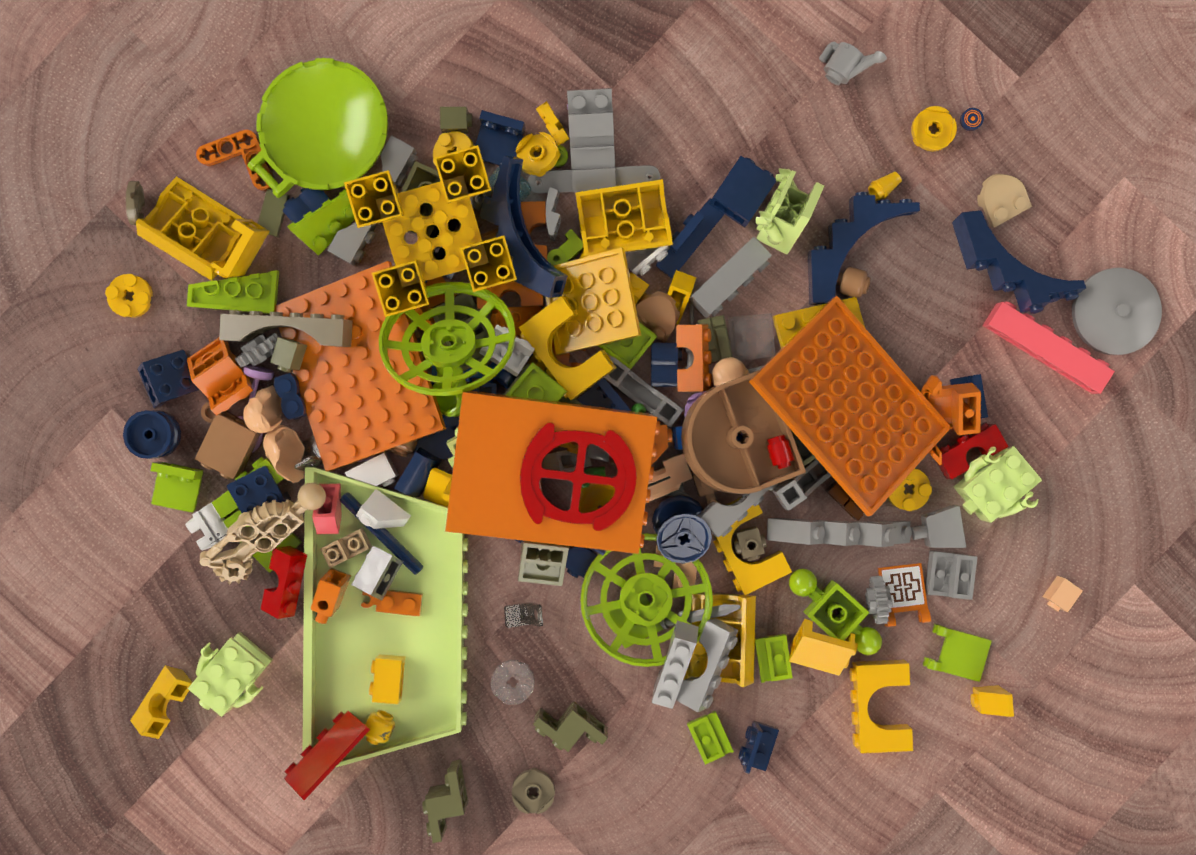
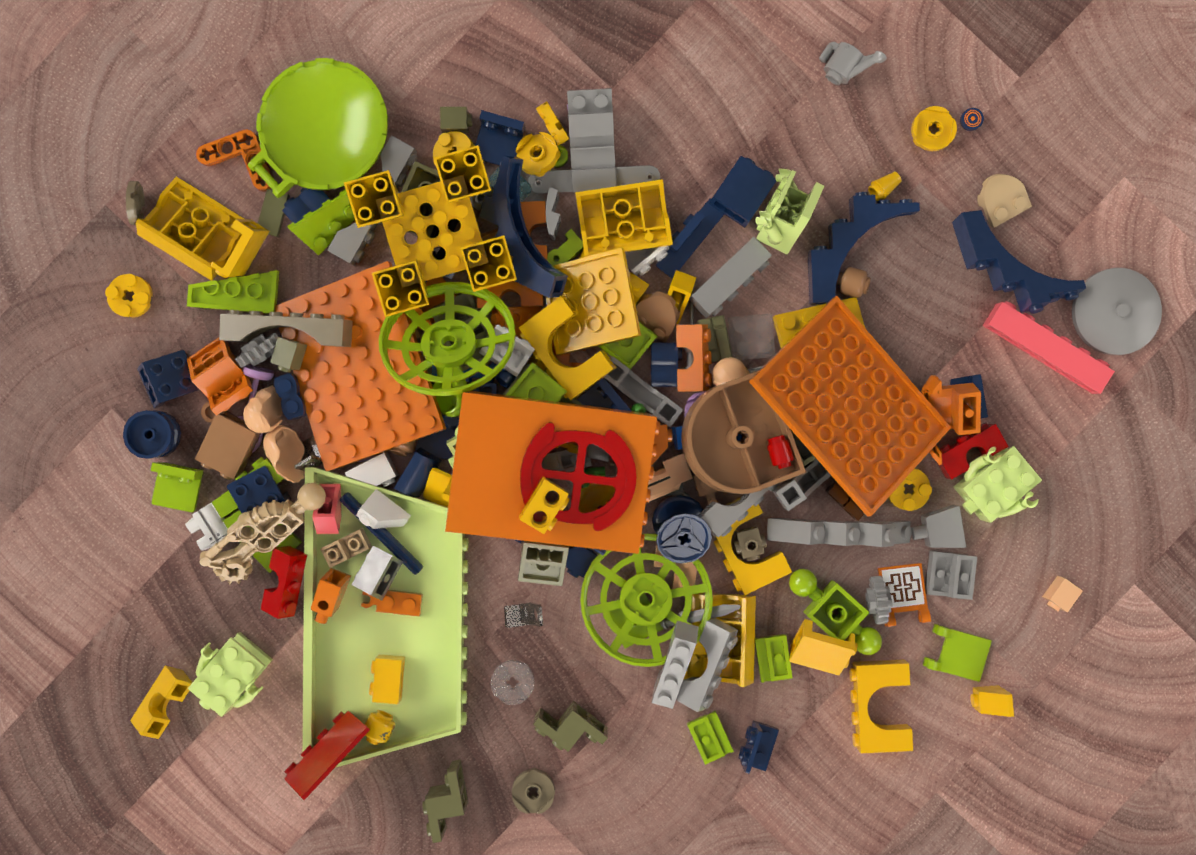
none -> yellow brick [519,477,570,534]

